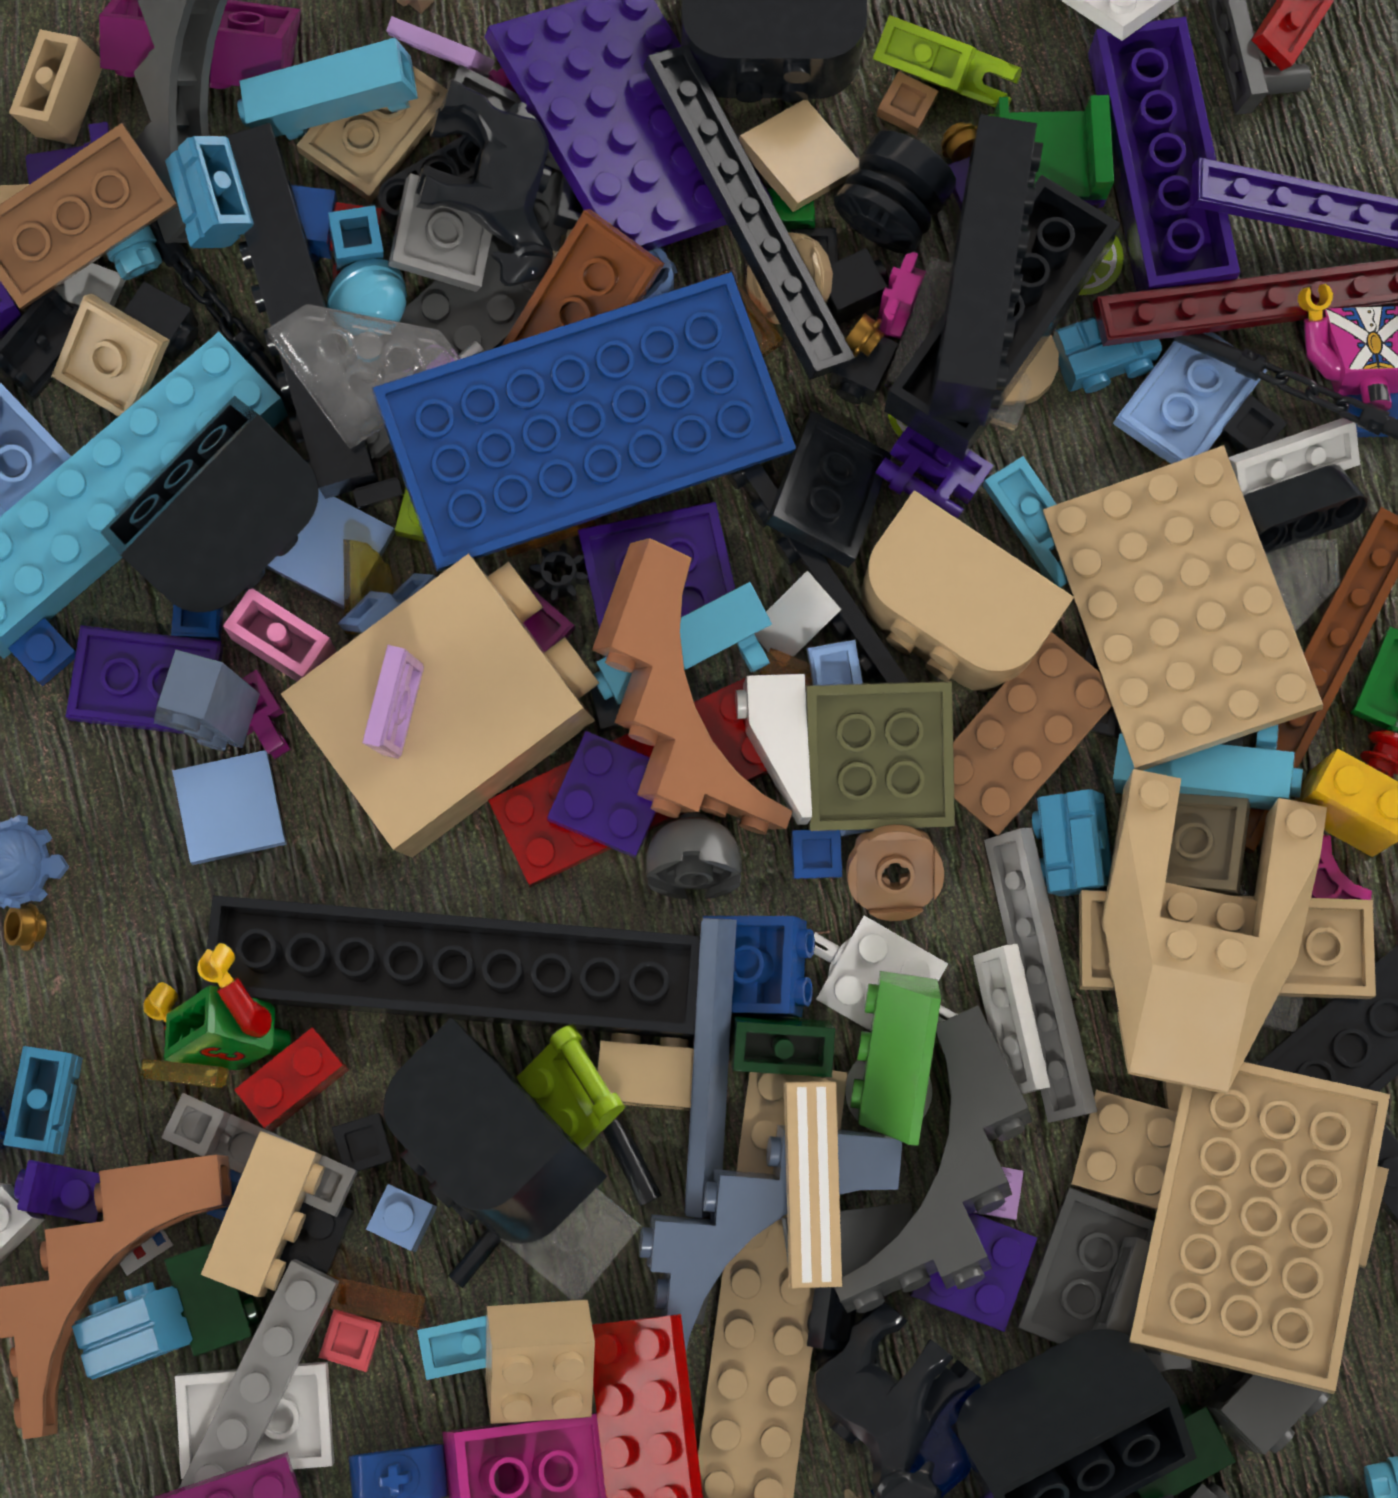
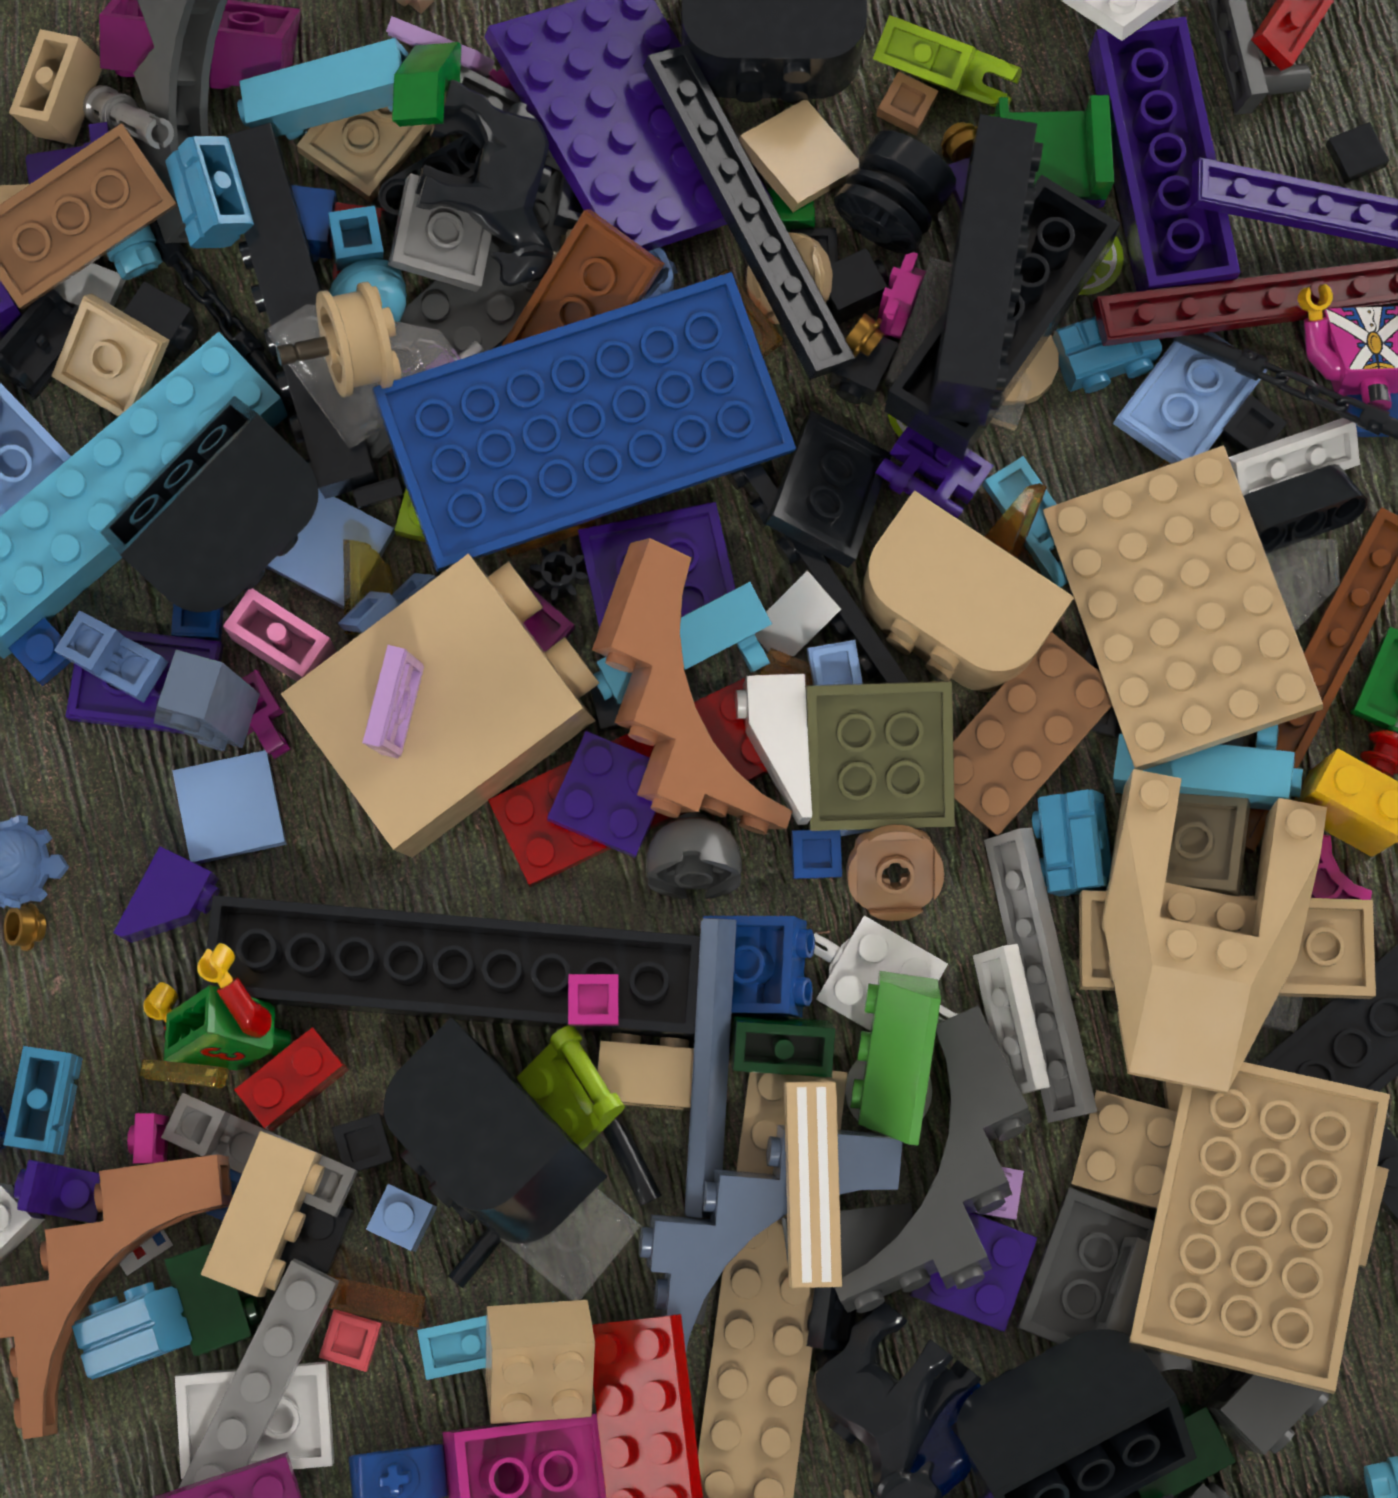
none -> medium blue slope [54,610,169,703]
none -> light grey pin [83,85,174,149]
none -> dark purple slope [113,846,219,943]
none -> dark pink plate [127,1113,169,1165]
none -> tan wheel [276,282,401,398]
none -> green slope [392,42,462,127]
none -> dark pink plate [568,974,619,1026]
none -> clear orange piece [985,483,1047,559]
none -> black tile [1326,122,1390,184]

